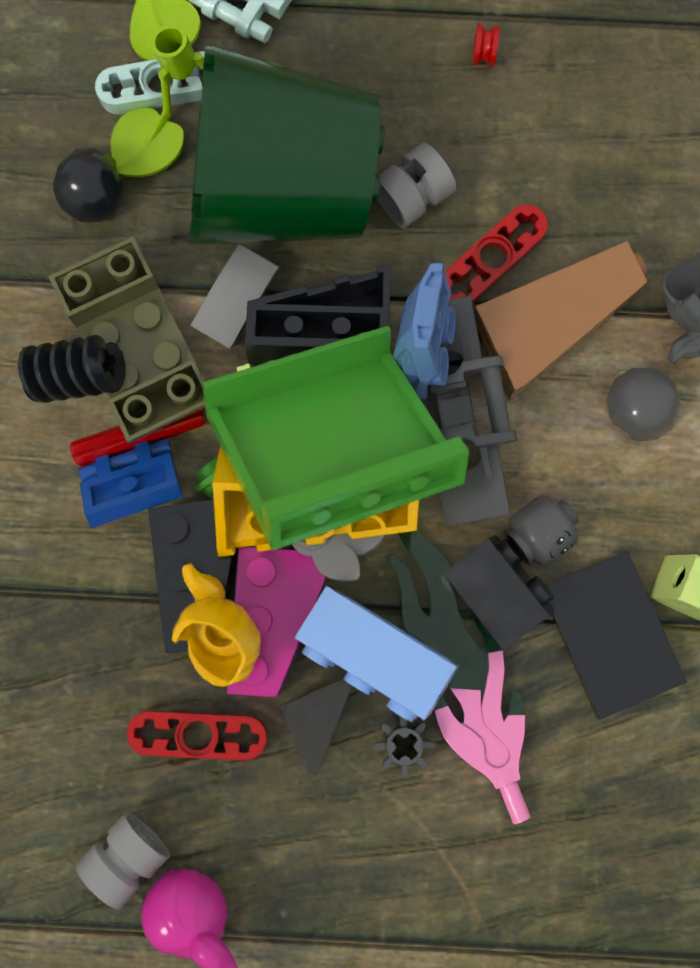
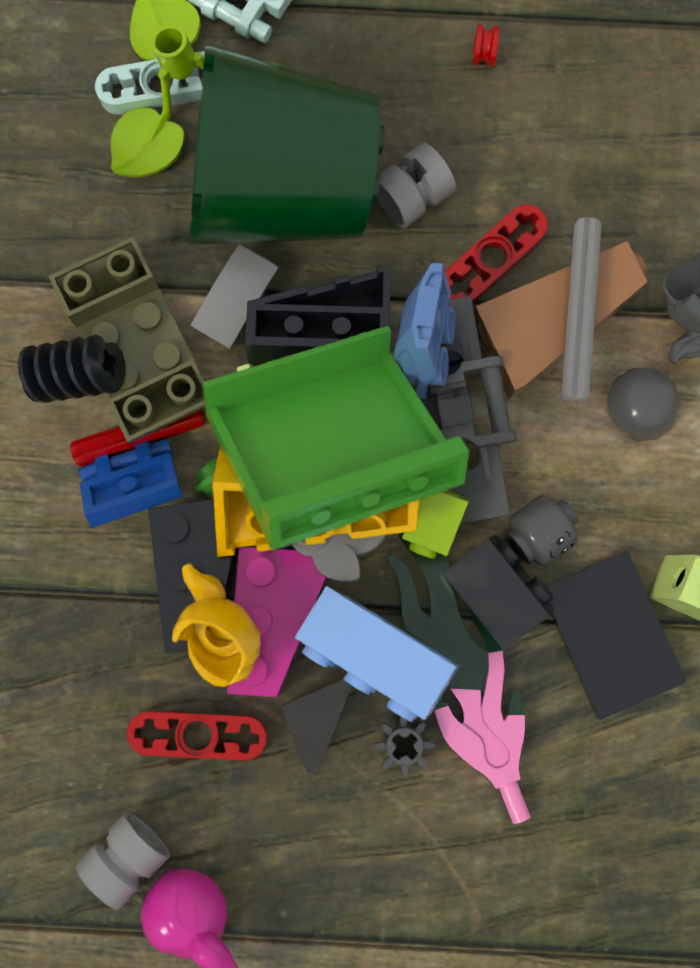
black hair [53,148,124,223] -> none
none -> lime brick [402,490,469,559]
none -> light grey axle [561,217,602,402]

